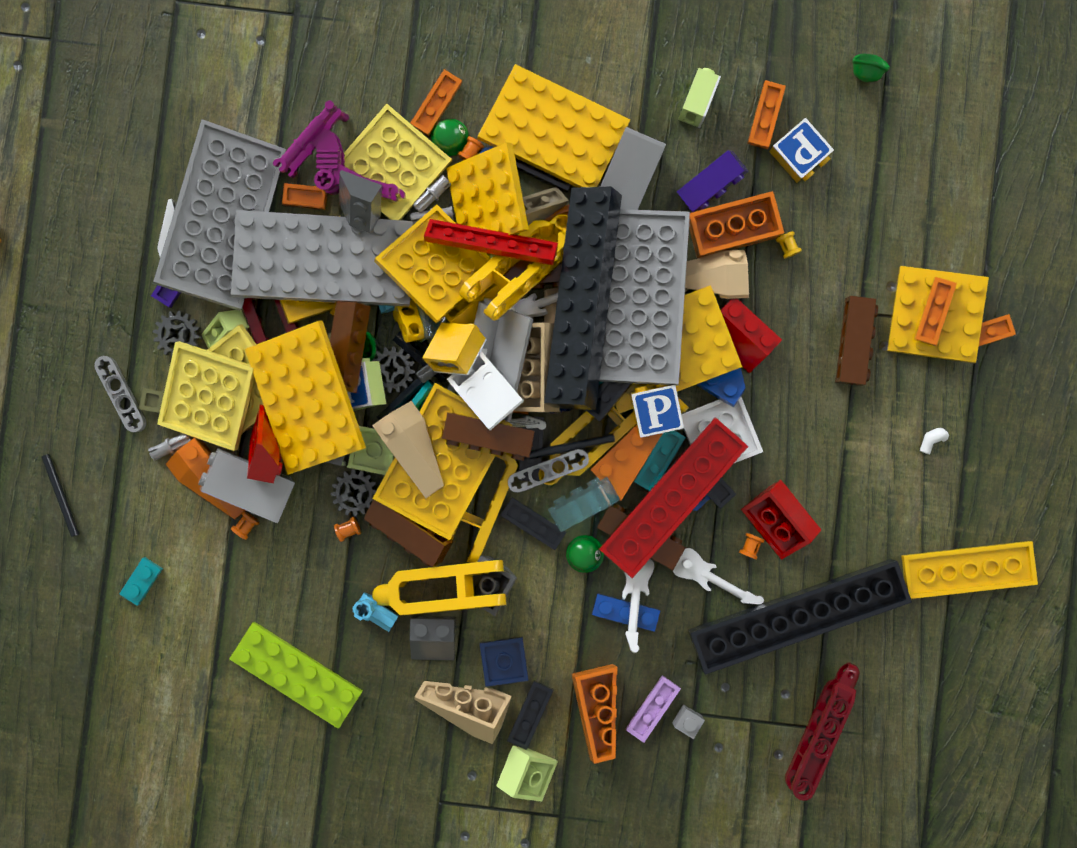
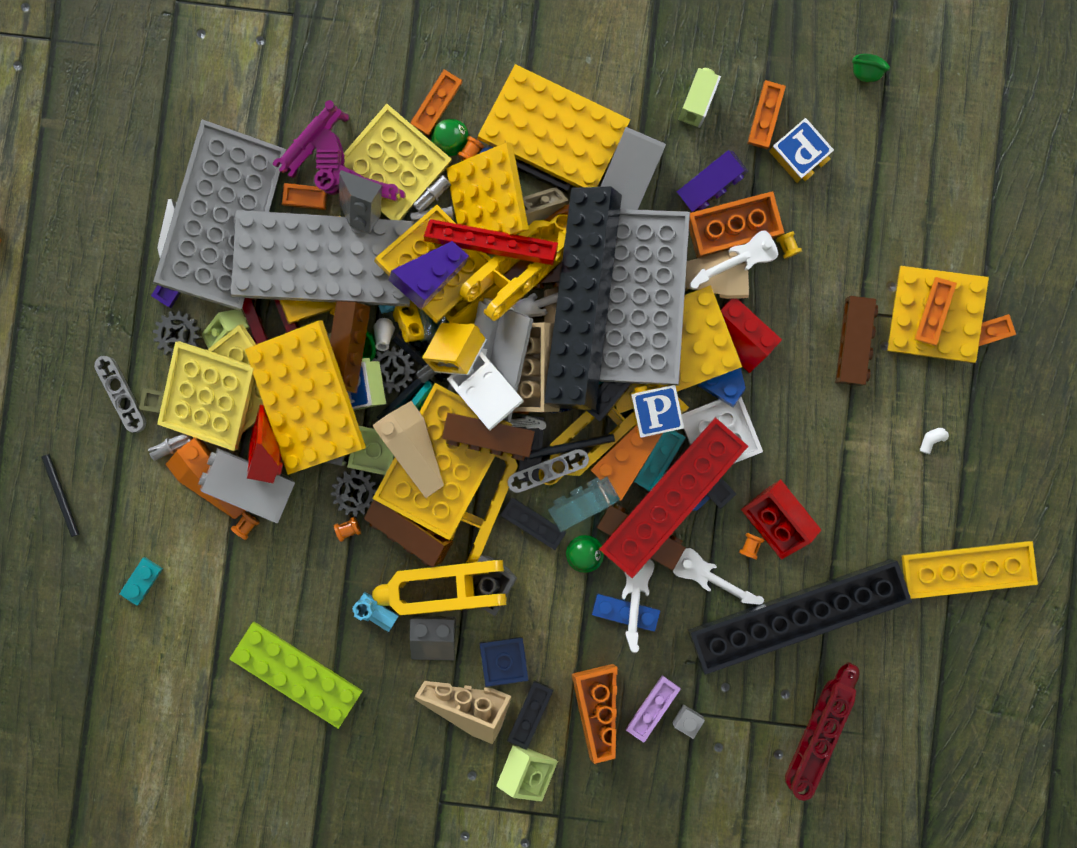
none -> white cone [373,318,395,351]
none -> dark purple wedge [388,241,469,310]
none -> white piece [690,231,778,290]

